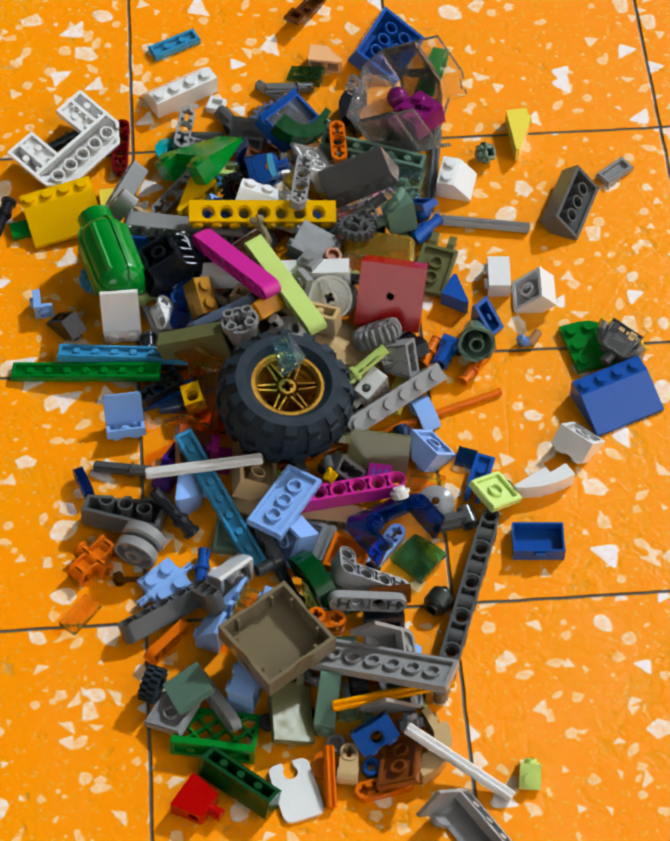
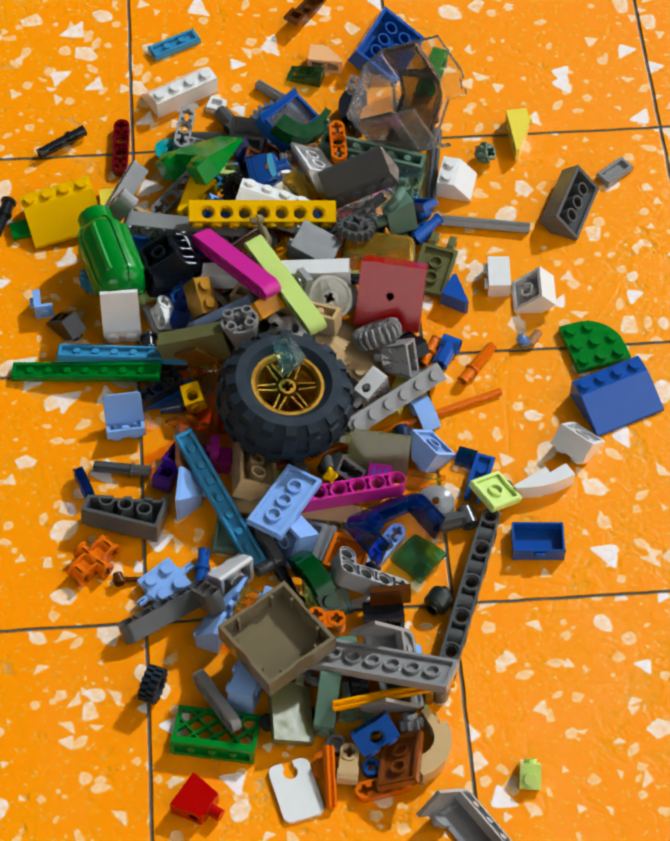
white slope [7,90,120,187] -> none
clear yellow tile [59,593,101,636] -> none
light grey wheel [114,520,165,569] -> none
orange beam [143,618,193,665] -> none
light grey tile [144,691,201,736] -> none
white axle [145,453,263,479] -> none
black pin [149,486,199,540] -> none
sand green tile [163,661,216,716] -> none
dark green brick [197,745,281,819] -> none
dark grey axle [263,81,314,94] -> none
light grey beam [290,154,313,210] -> none
light grey plate [296,249,323,272] -> none
tile [323,247,342,259] -> none
light grey beam [328,590,407,612] -> none
yellowish green pin [348,344,389,385] -> none
magenta brick [387,87,446,139] -> none
white plate [390,485,410,501] -> none
white axle [404,723,515,801] -> none
sand green cone [458,320,496,362] -> none
blue slope [471,296,504,335] -> none
dark grey torso [597,315,651,366] -> none

